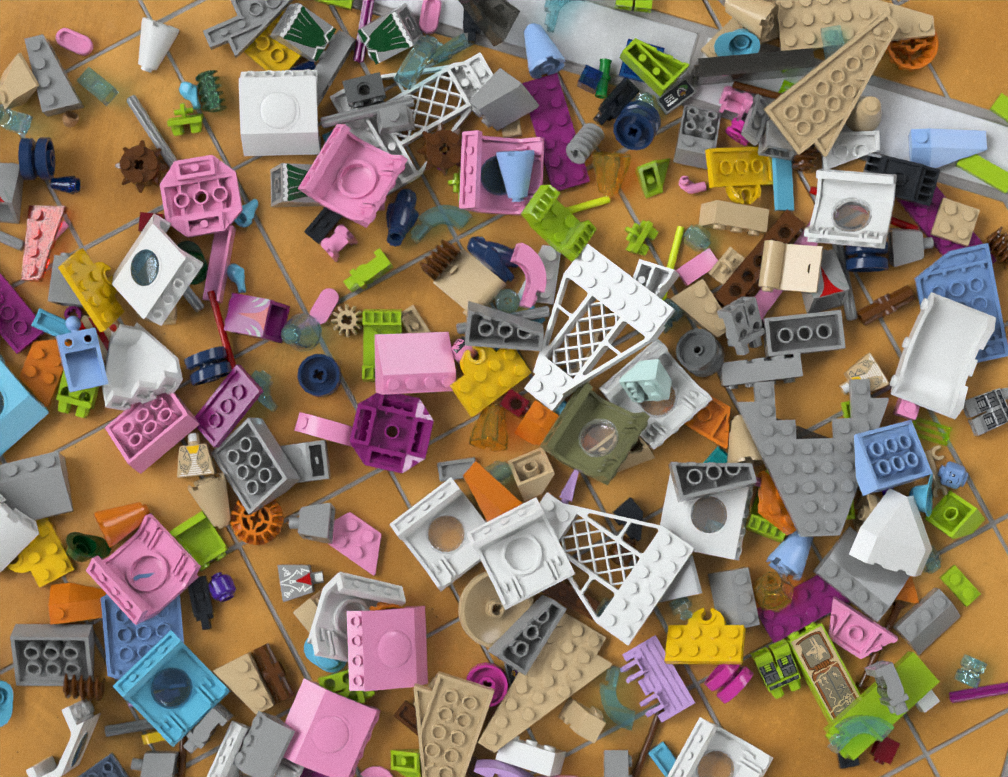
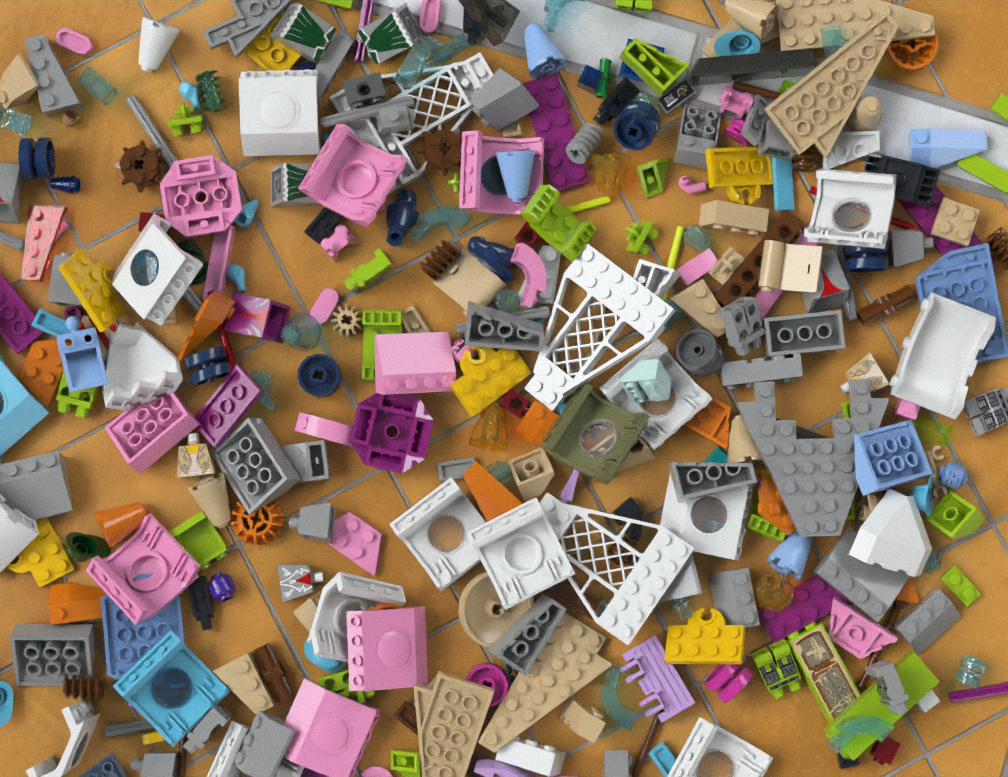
none -> orange wedge [177,290,236,361]
none -> dark red brick [514,221,540,248]

